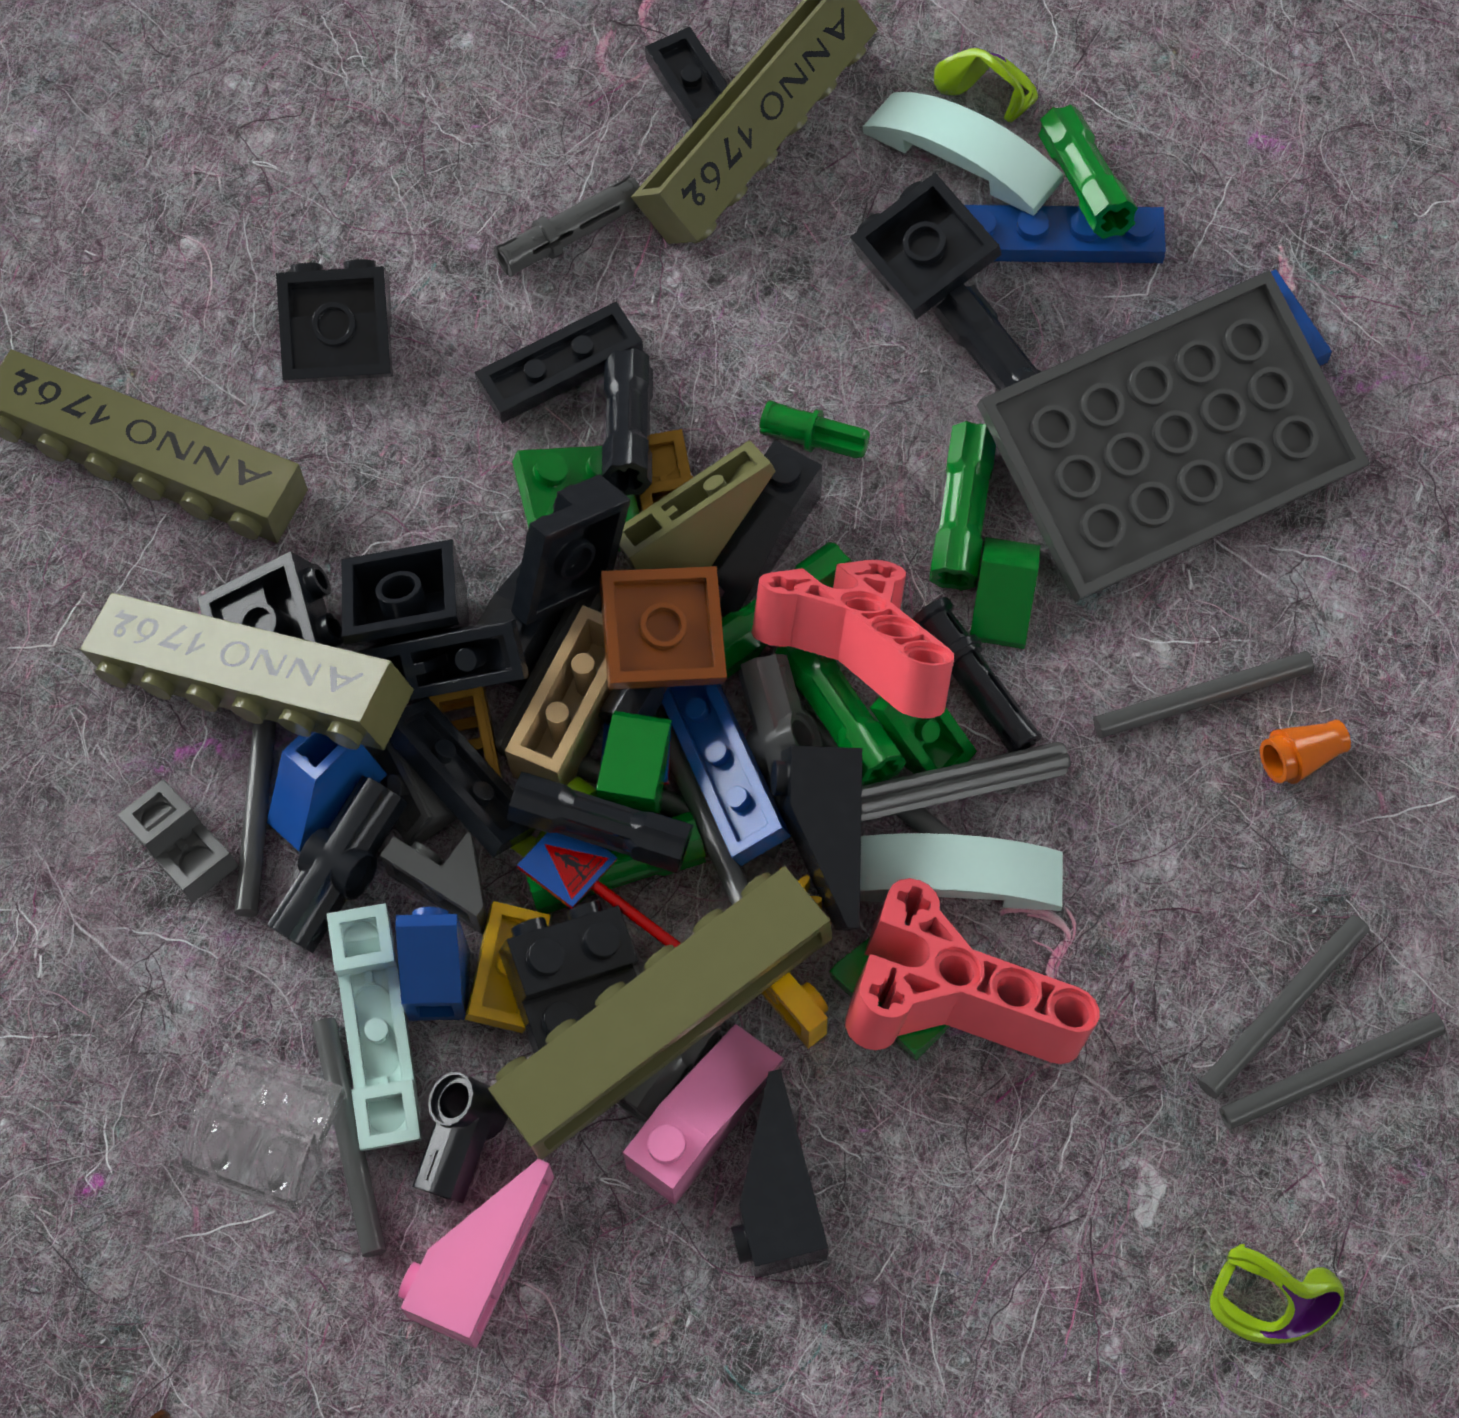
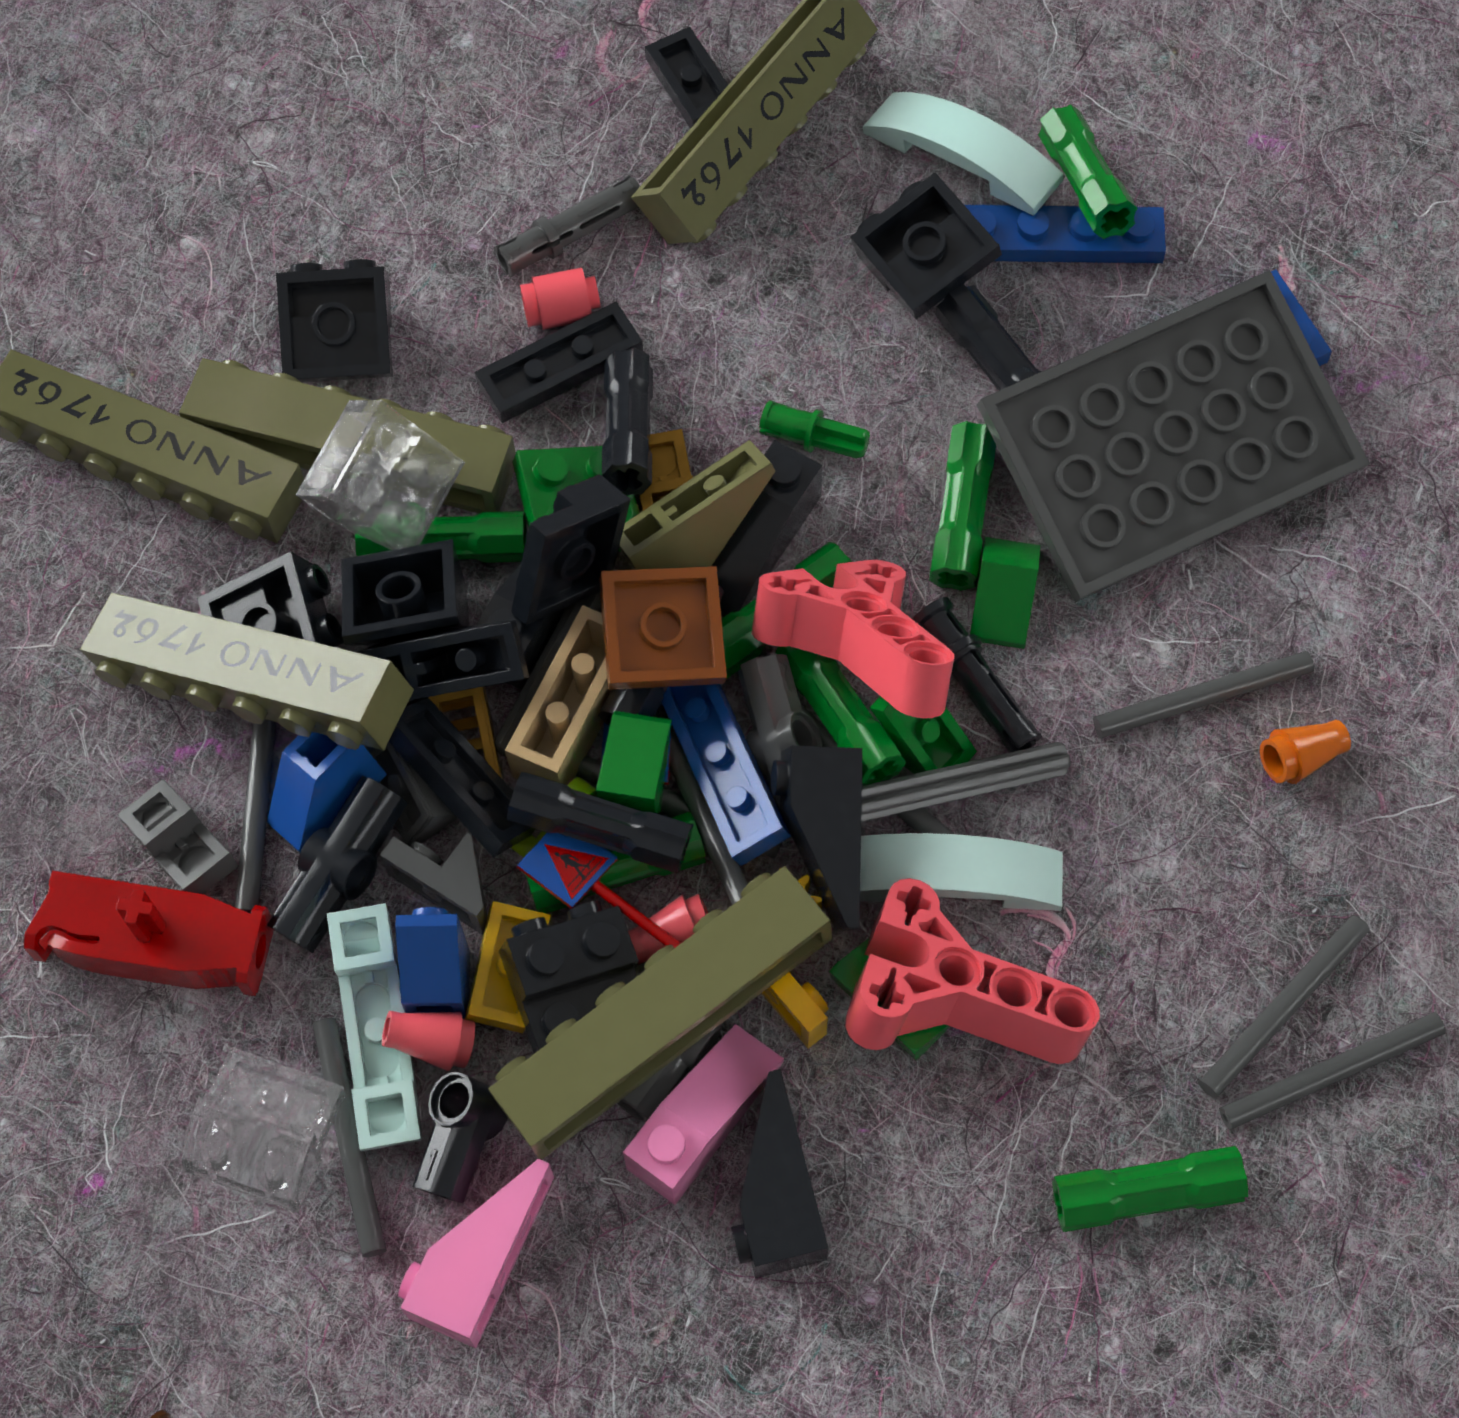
lime piece [934,48,1038,123] -> none
lime piece [1210,1244,1345,1344] -> none
none -> red piece [24,871,274,996]
none -> olive brick [179,358,516,514]
none -> clear slope [296,400,465,550]
none -> green axle [355,511,527,563]
none -> coral cone [382,1011,475,1071]
none -> coral brick [520,267,601,330]
none -> coral cone [628,894,708,965]
none -> green axle [1052,1146,1248,1232]

